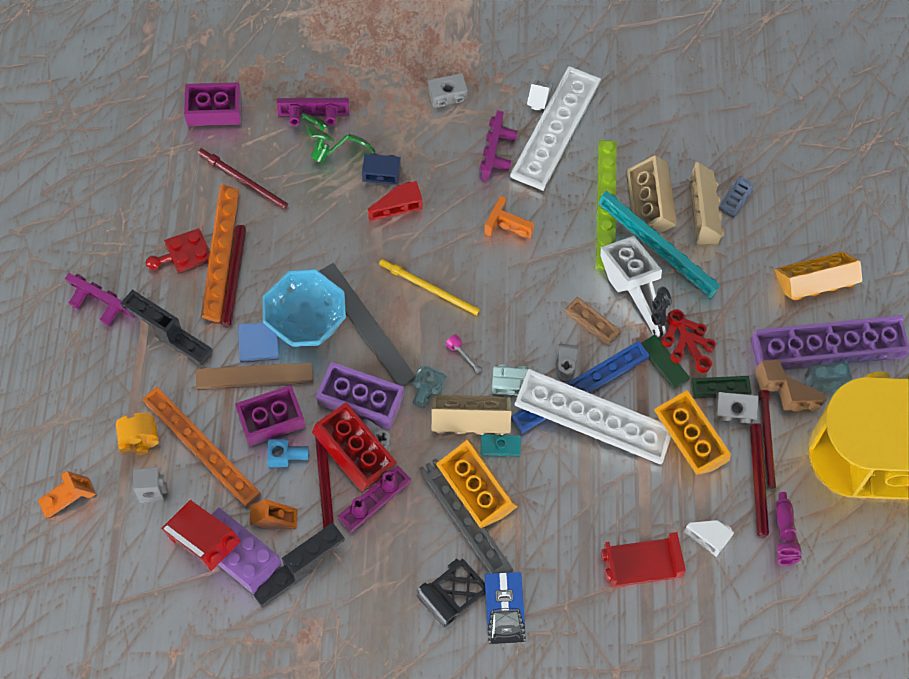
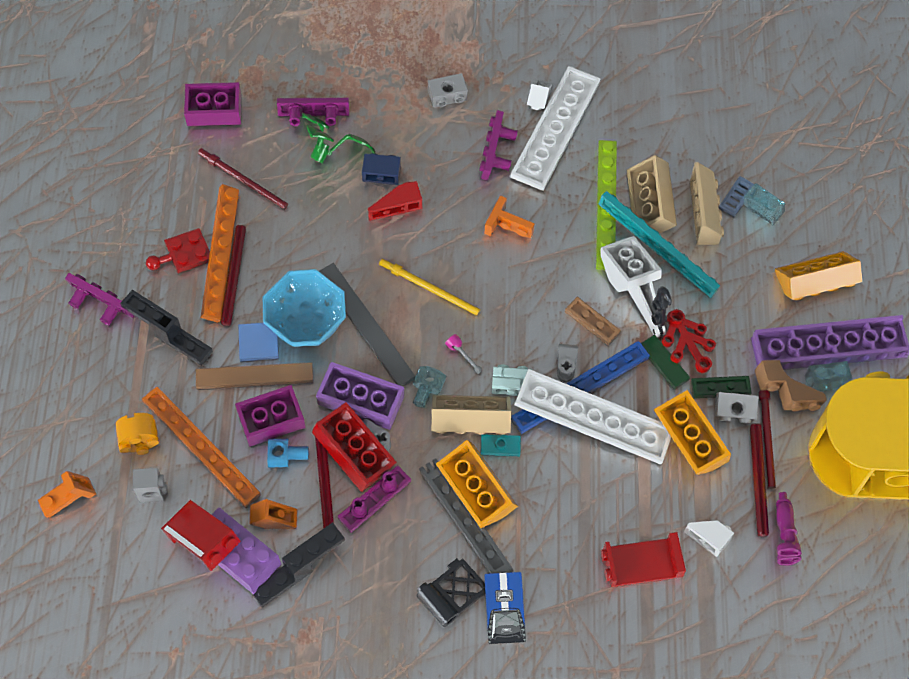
none -> clear light blue brick [744,183,785,225]

